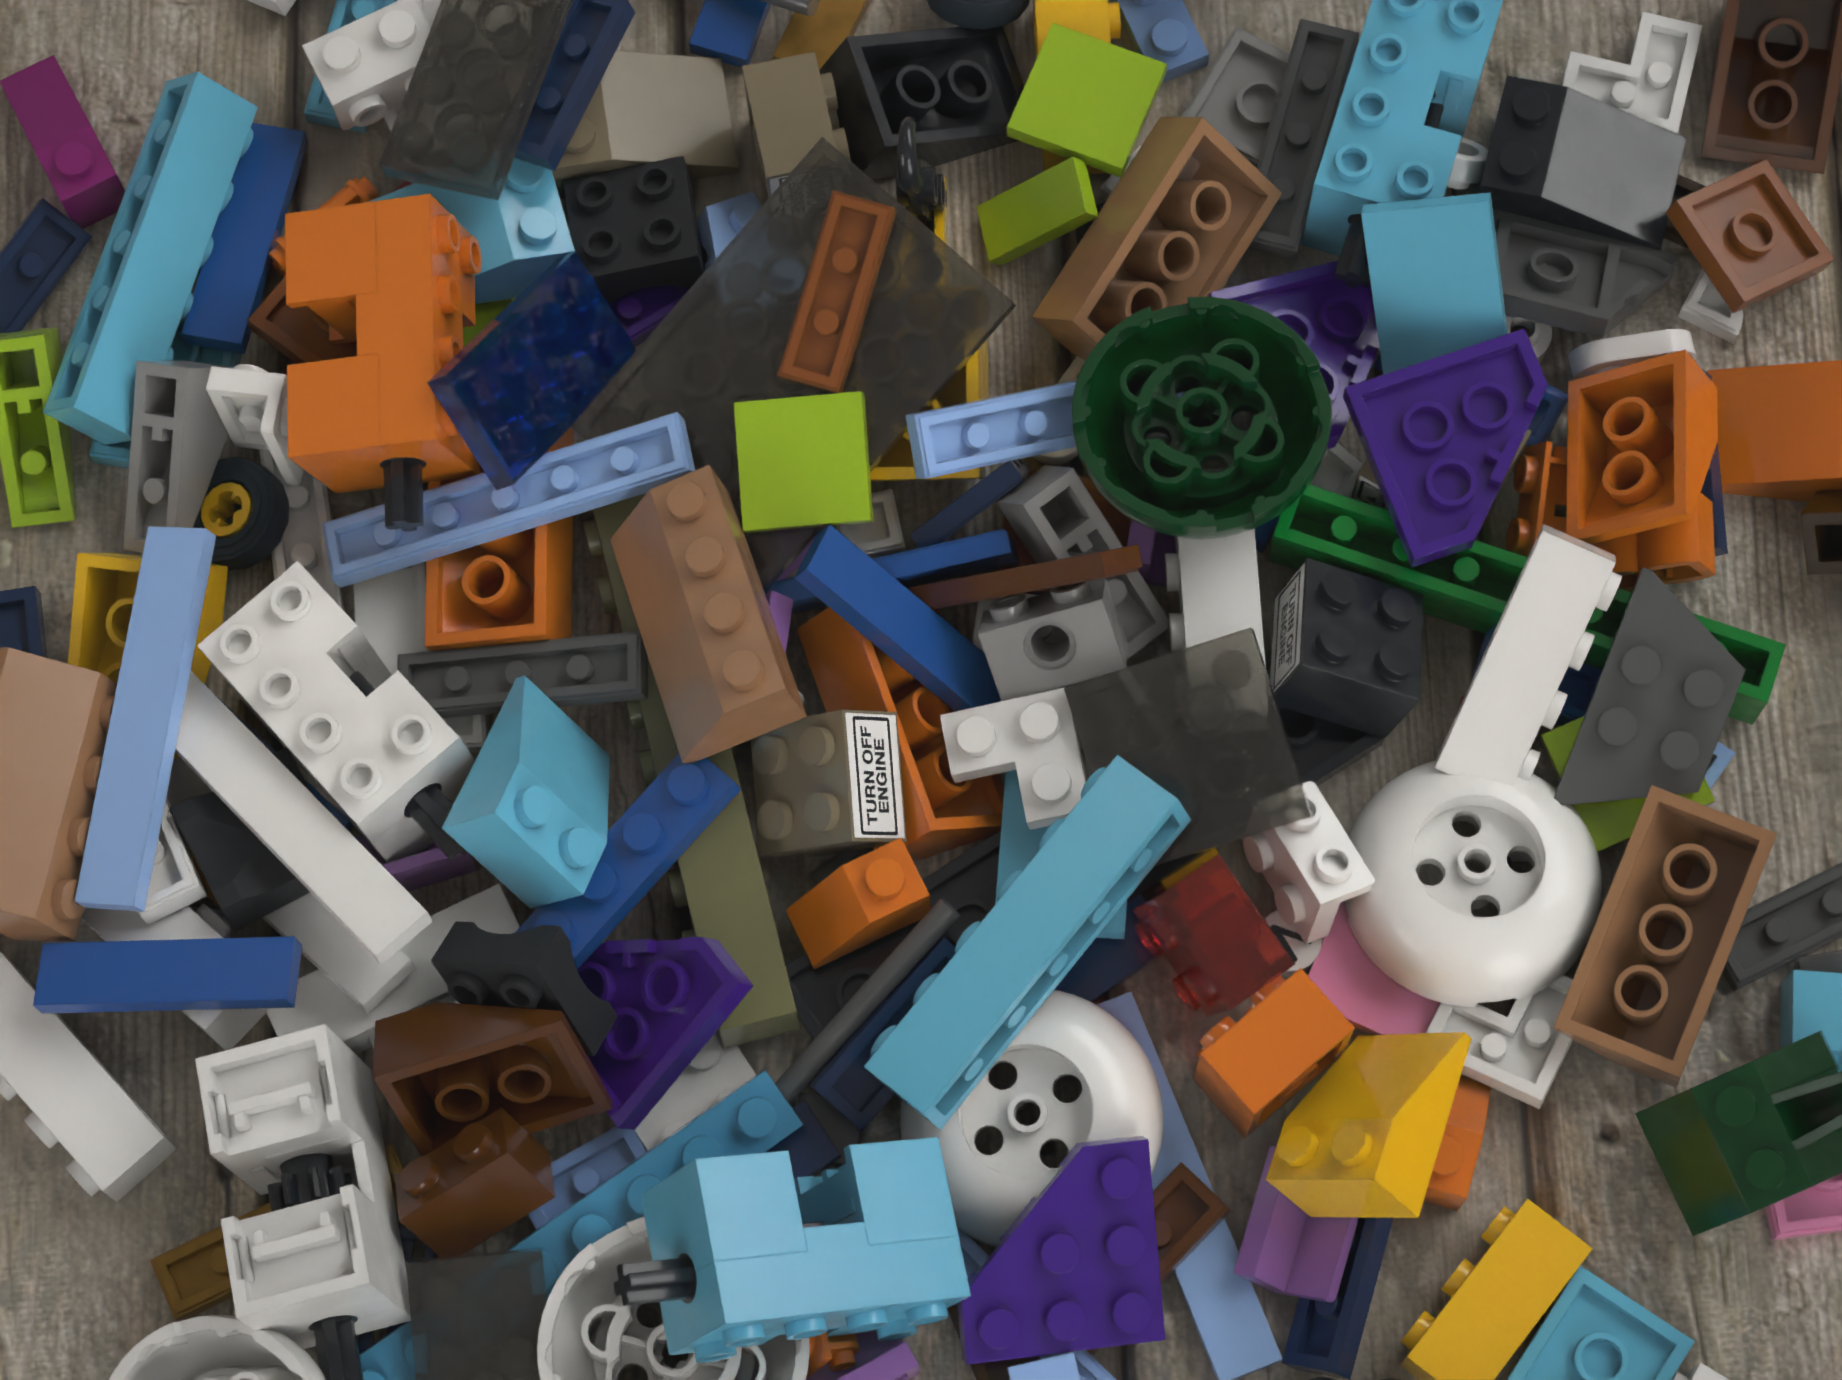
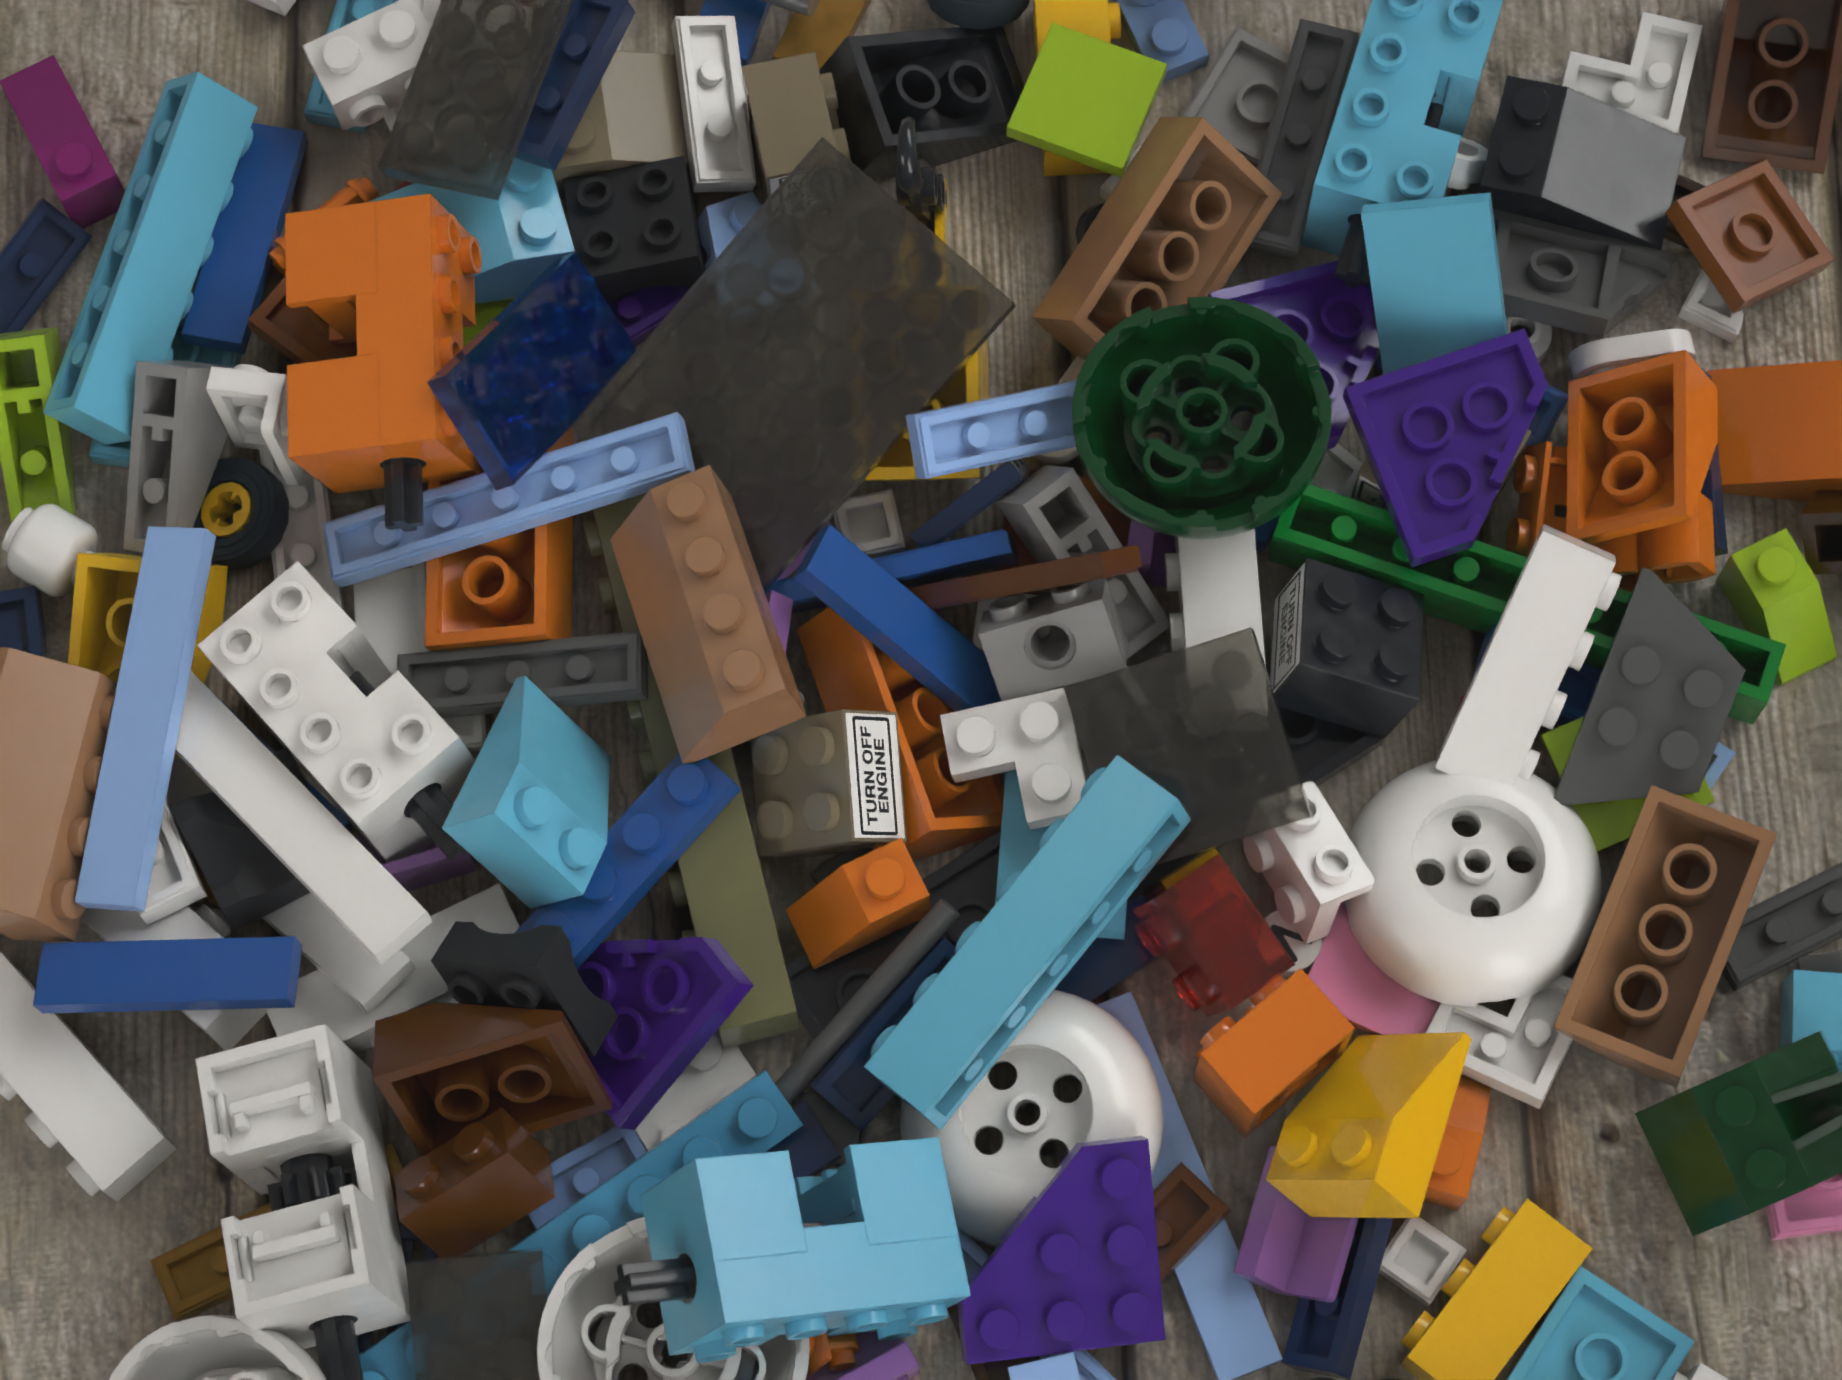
lime tile [734,391,874,533] -> none
dark orange tile [777,190,897,393] -> none
lime tile [976,156,1099,266] -> none
none -> white head [2,503,98,597]
none -> white tile [671,16,756,192]
none -> white tile [1379,1217,1467,1307]
none -> lime slope [1716,528,1837,687]

